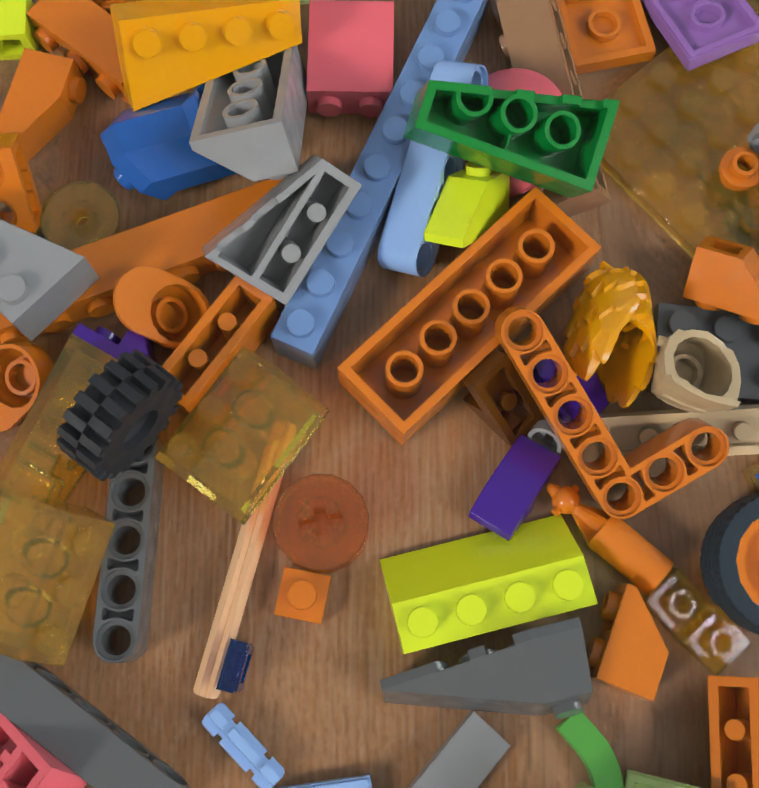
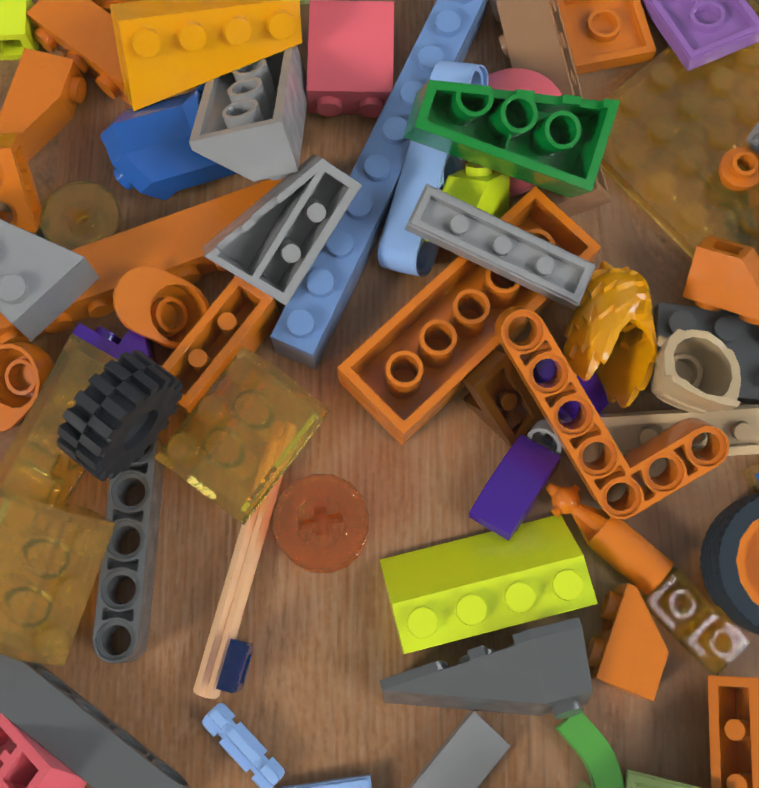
orange plate [274,567,332,625] -> none
none -> light grey tile [405,184,596,310]

